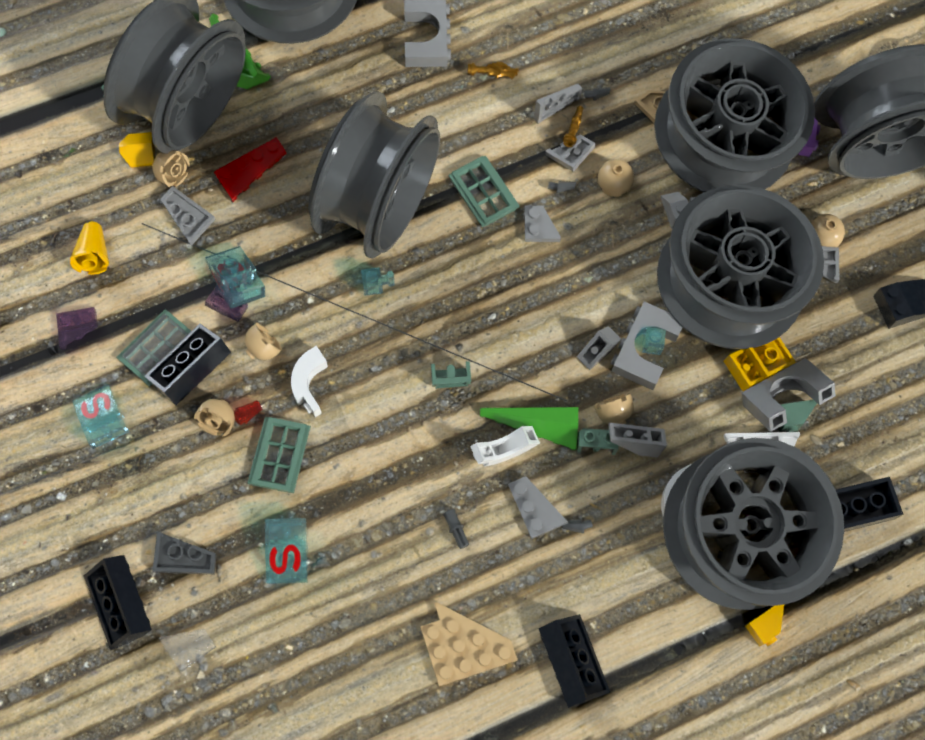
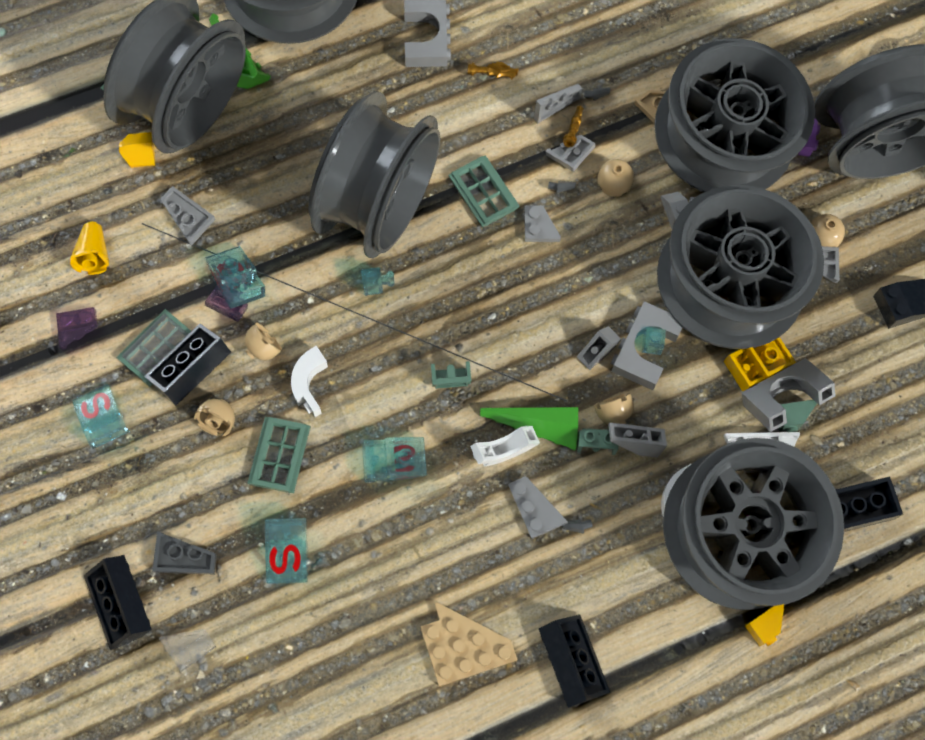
tan cylinder [153,150,190,187] -> none
red wing [214,137,286,202] -> none
clear red cone [234,400,263,425] -> none
dark grey axle [443,509,469,549] -> none
none -> clear light blue slope [362,437,427,482]

